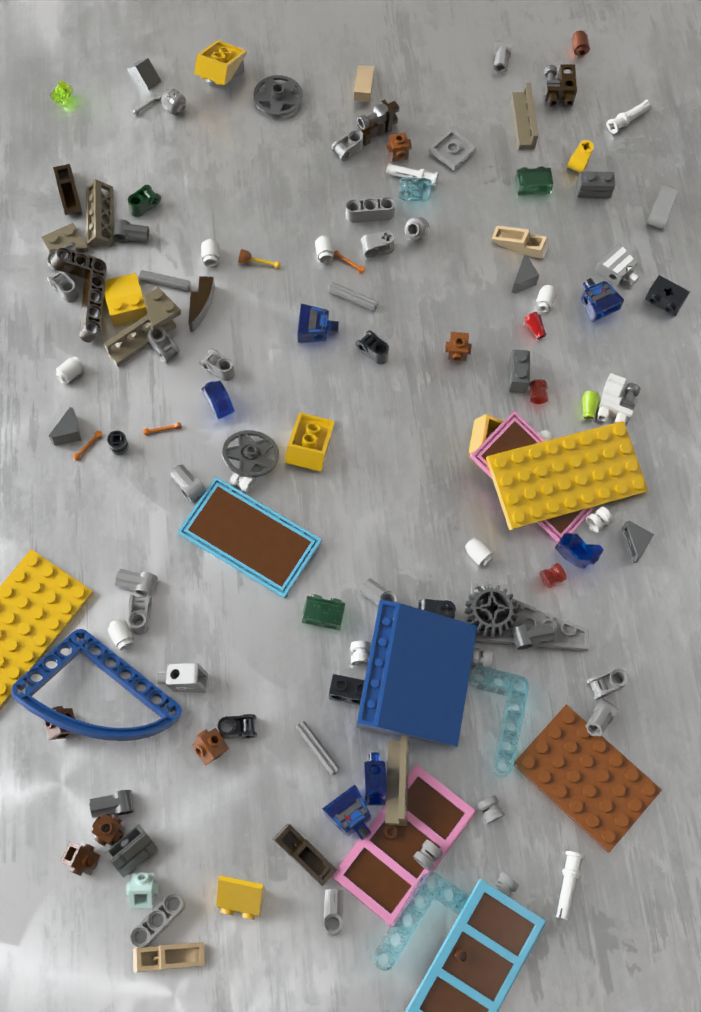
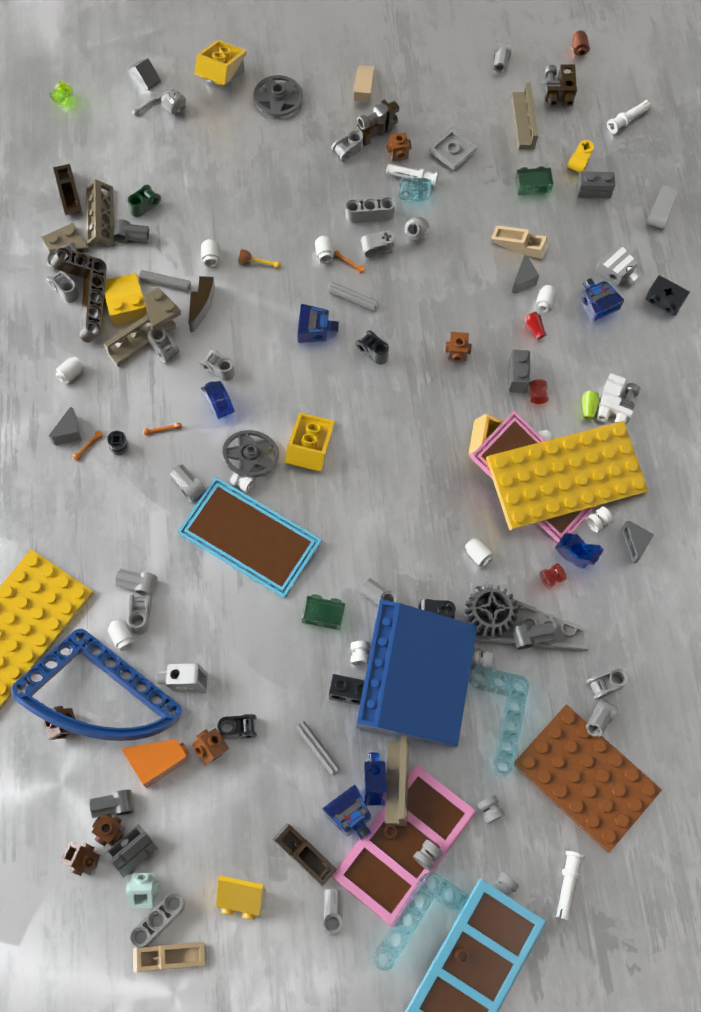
none -> orange slope [122,739,189,788]

